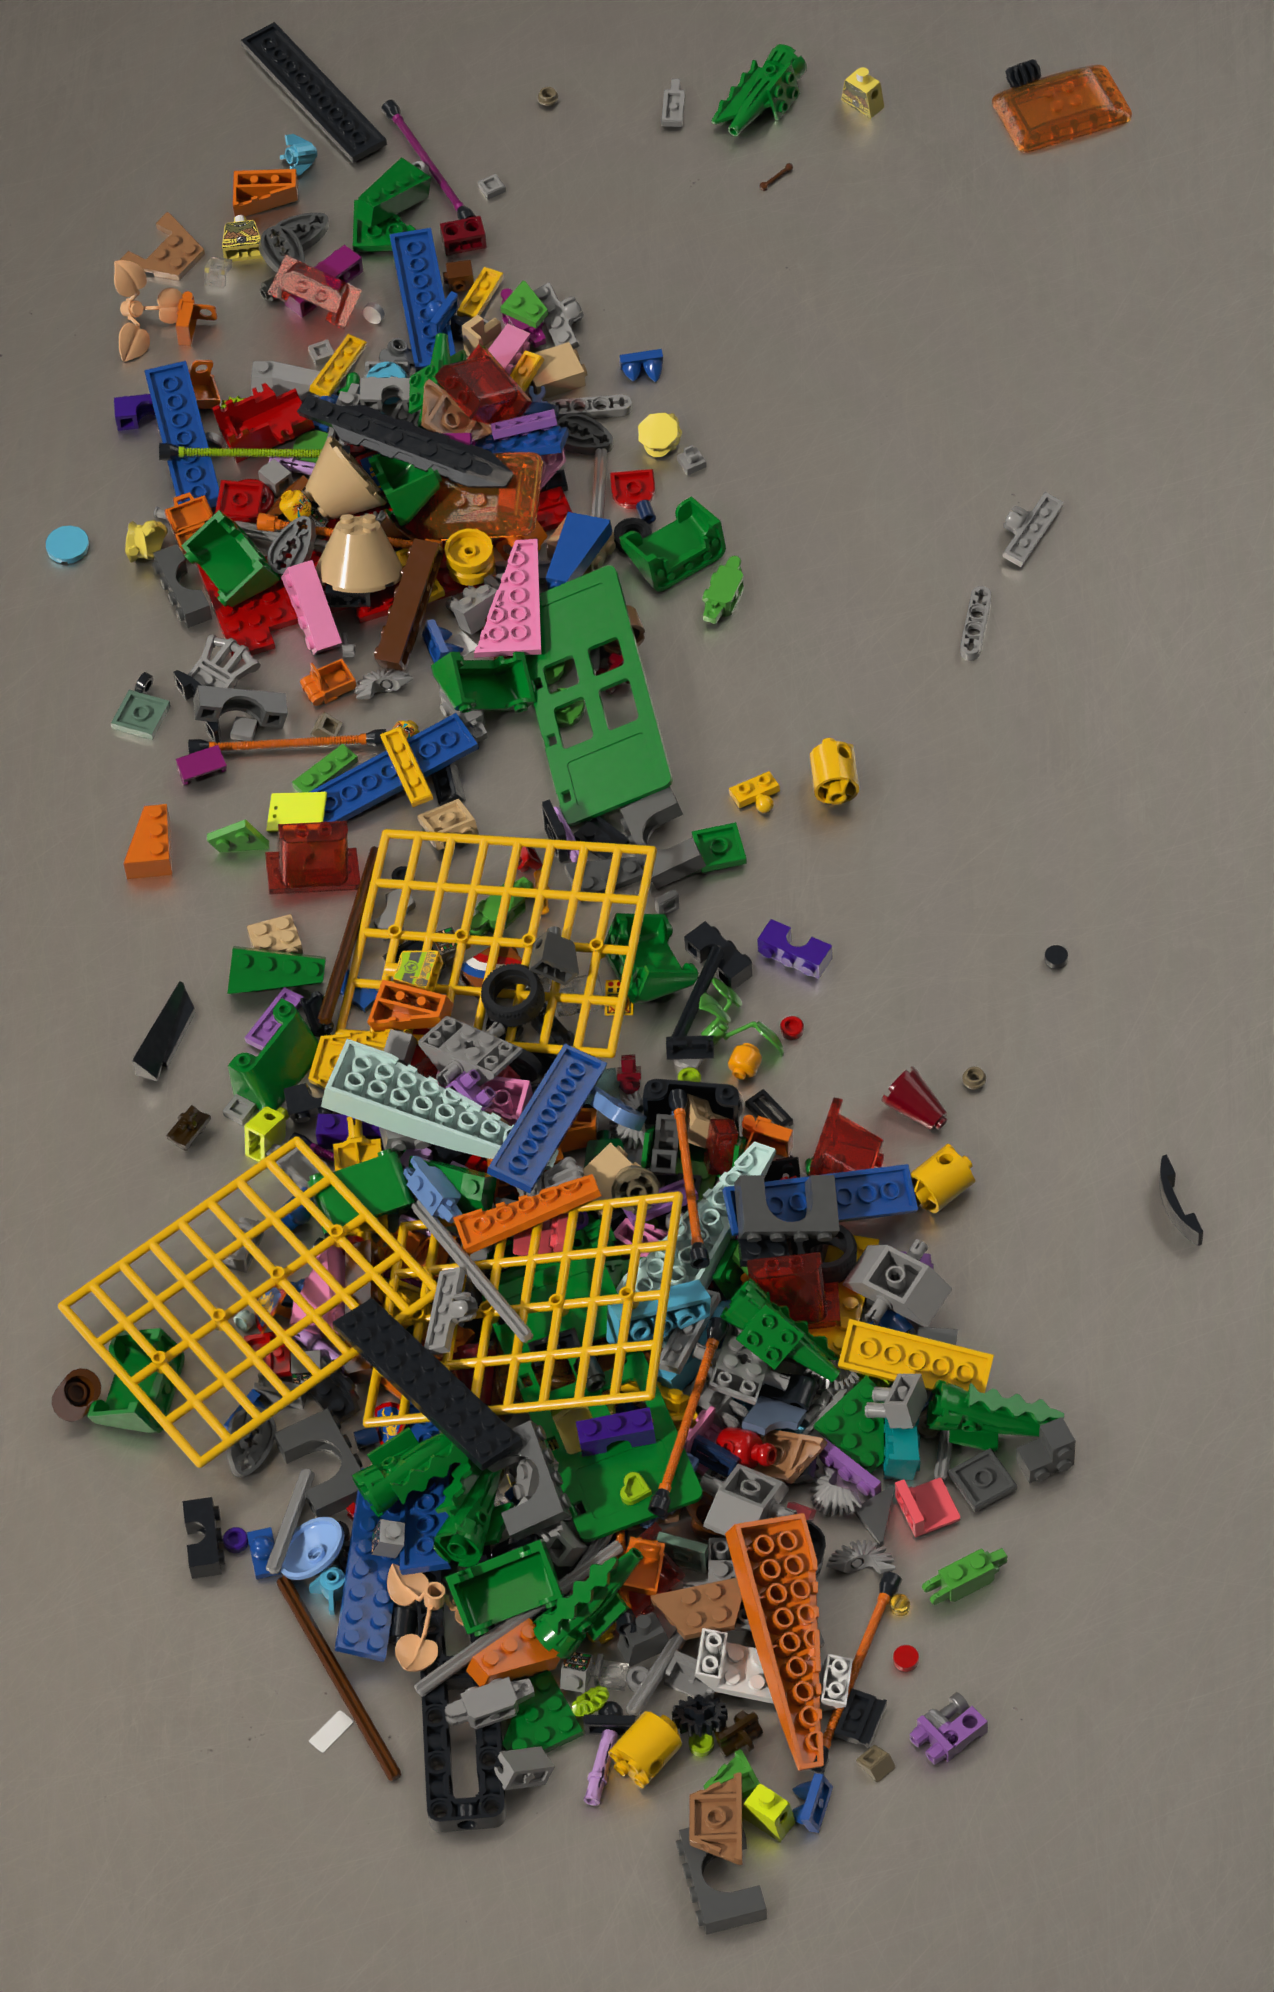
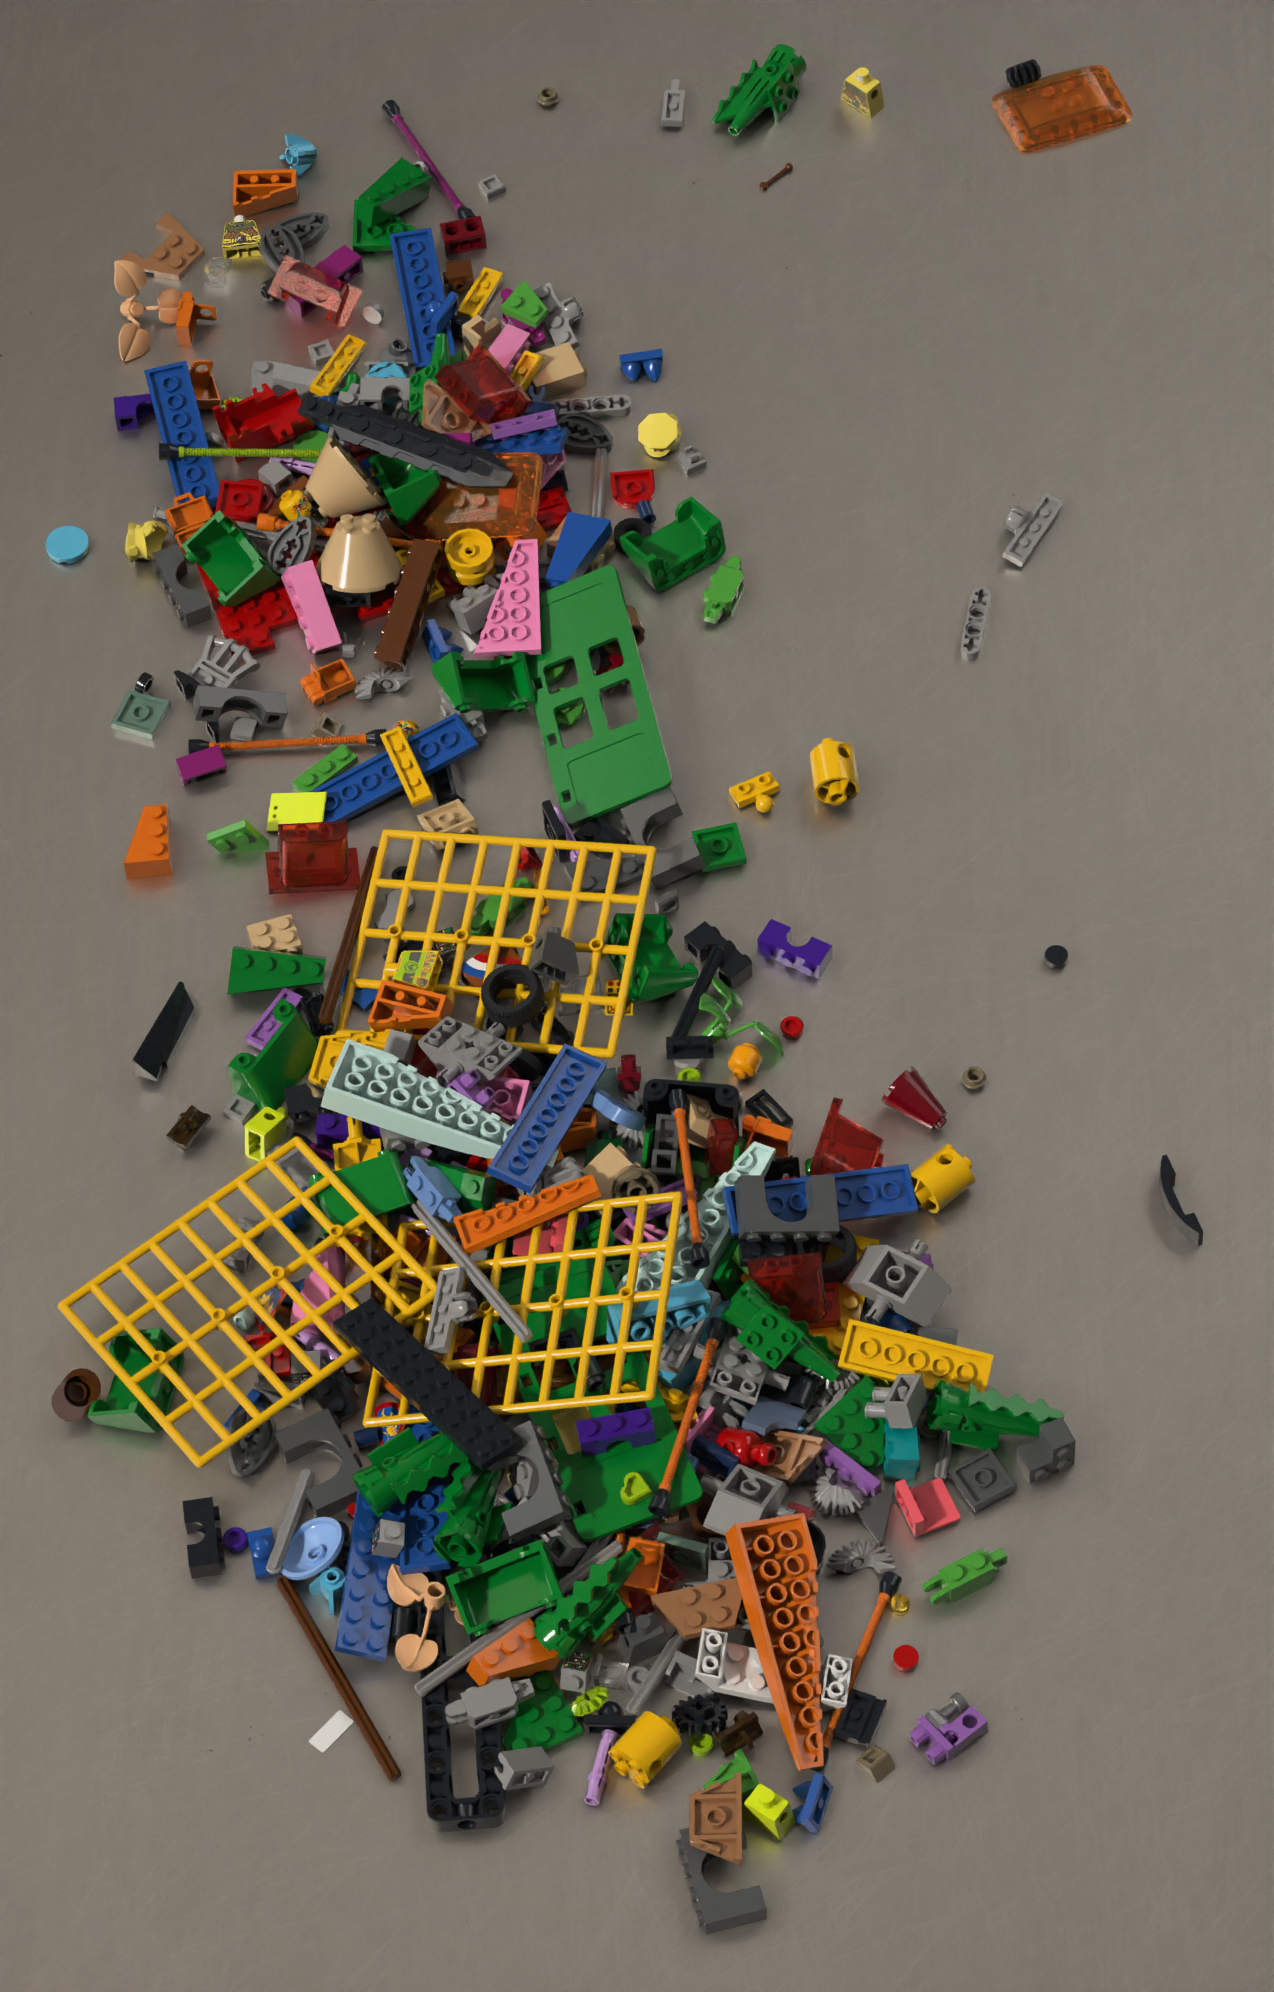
black plate [241,22,387,163] -> none

